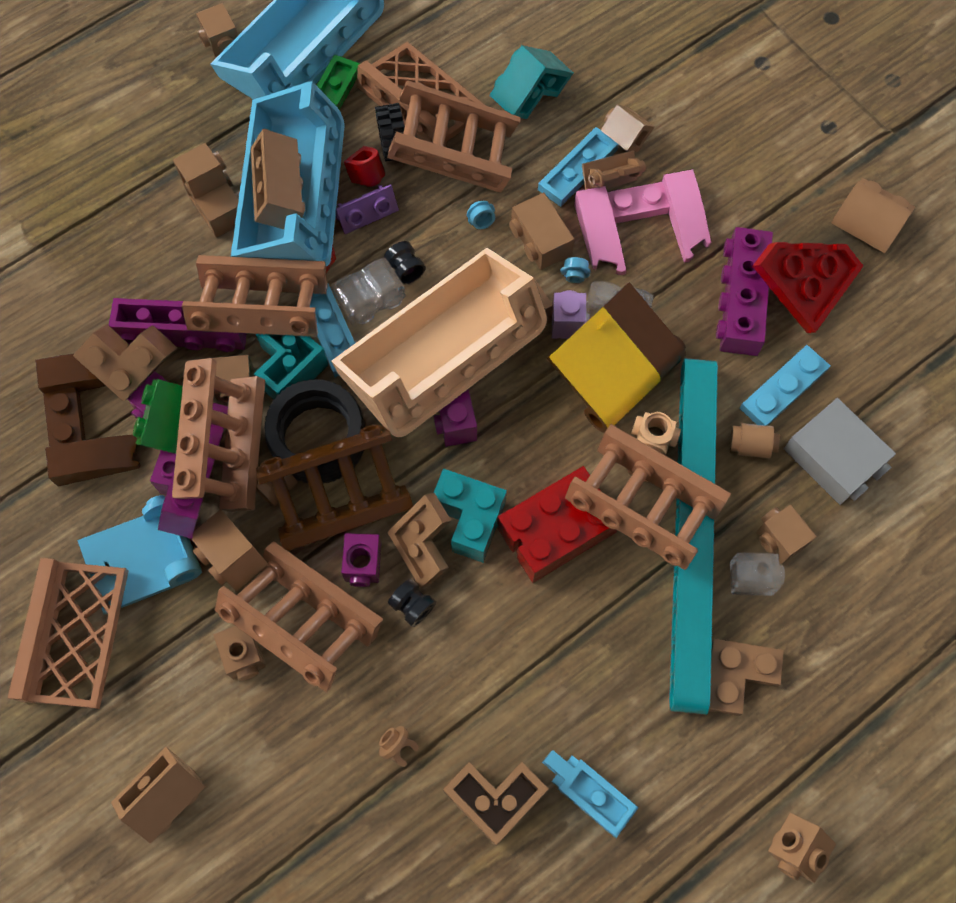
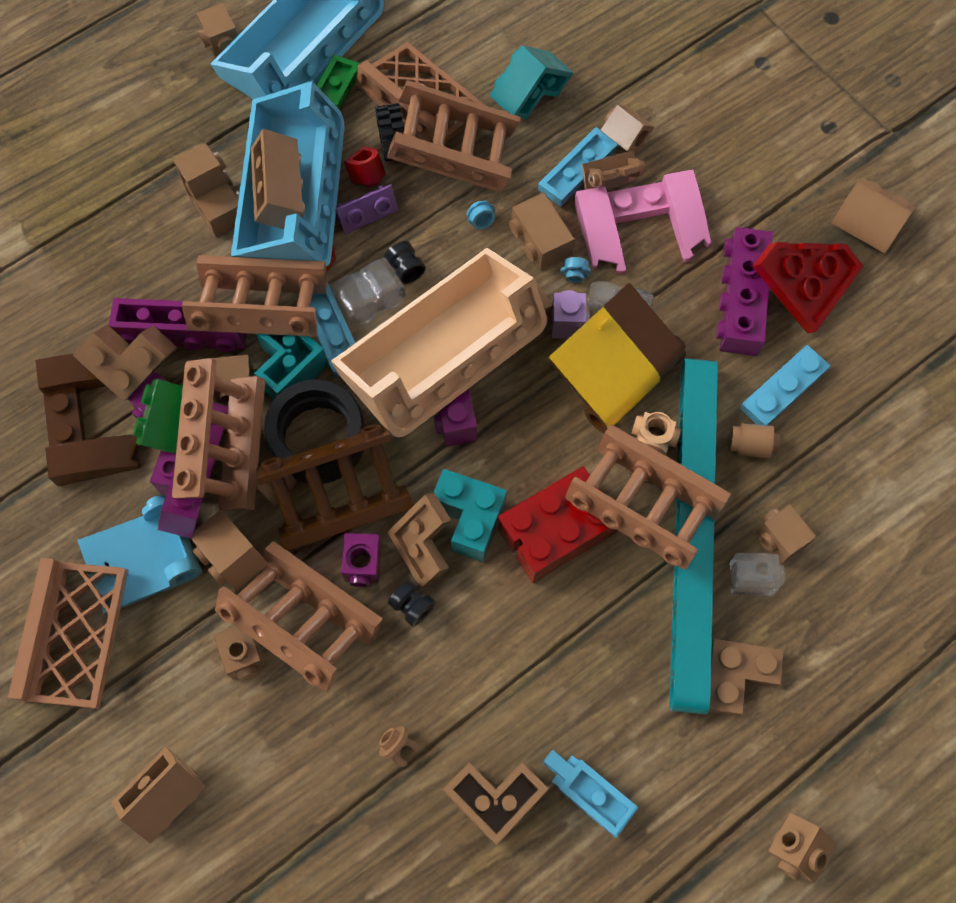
light grey brick [784,398,896,505] -> none

